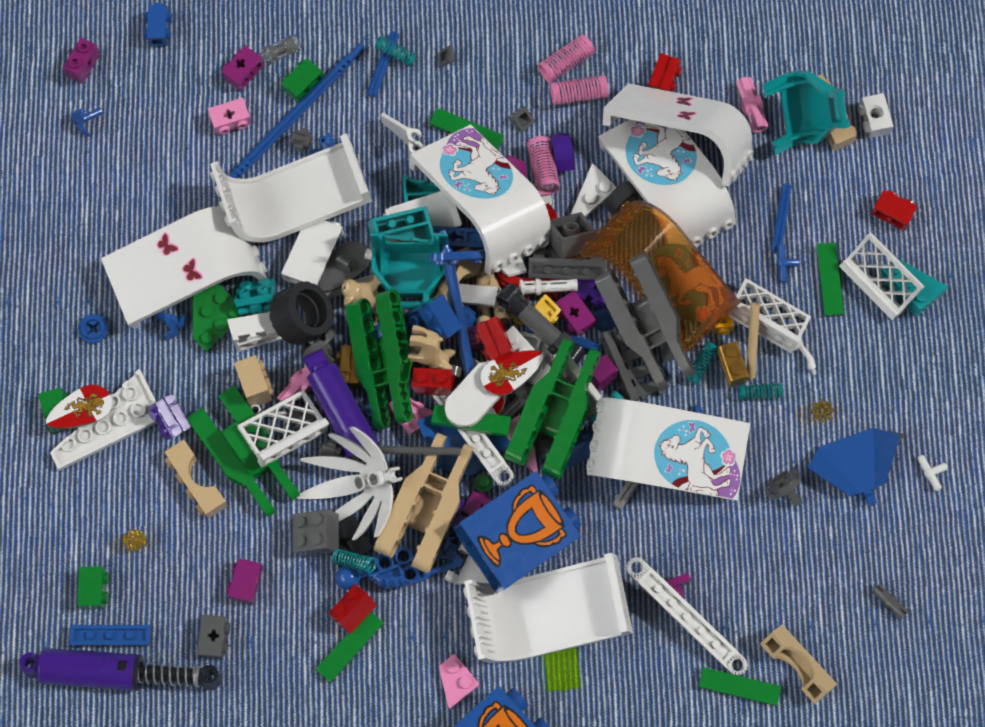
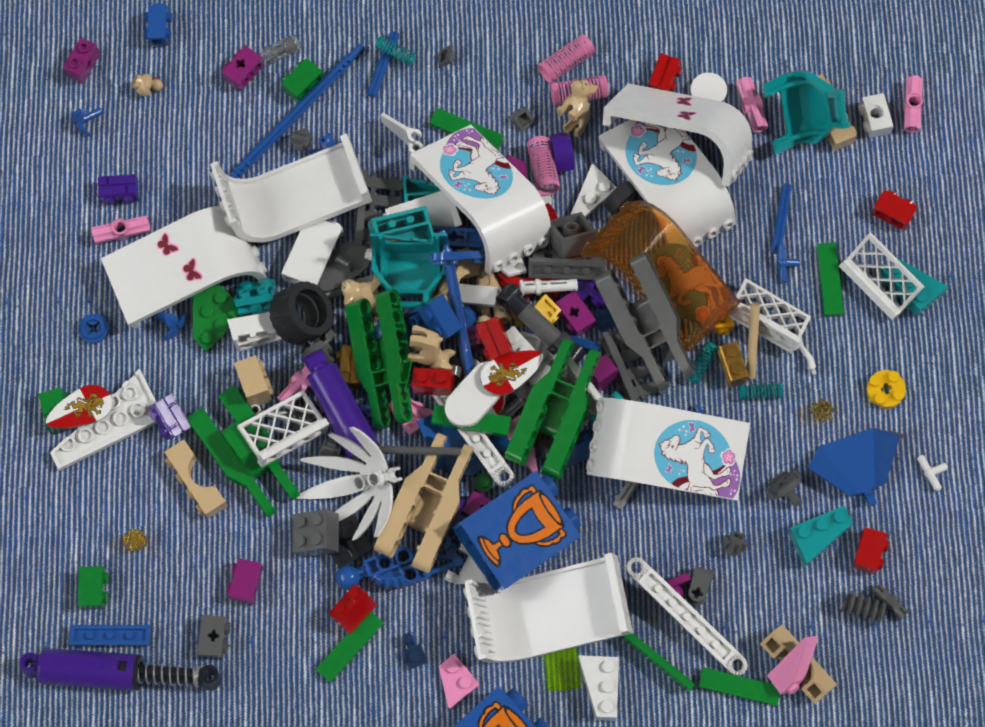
bright pink brick [208,98,251,135] -> none
teal piece [332,549,376,573] -> none
none -> bright pink piece [92,215,151,244]
none -> dark purple brick [98,174,139,205]
none -> tan animal [131,74,163,96]
none -> dark grey fence [354,170,403,246]
none -> dark blue plate [402,632,428,670]
none -> tan animal [556,78,598,138]
none -> white wedge [578,655,619,721]
none -> green tile [620,634,695,693]
none -> dark grey piece [687,566,714,606]
none -> white tile [690,73,727,102]
none -> dark grey gear [722,531,748,556]
none -> bright pink slope [767,636,818,694]
none -> teal wedge [788,505,853,568]
none -> dark grey piece [840,590,886,626]
none -> red brick [852,527,889,575]
none -> yellow plate [866,370,906,409]
none -> bright pink piece [903,75,923,133]

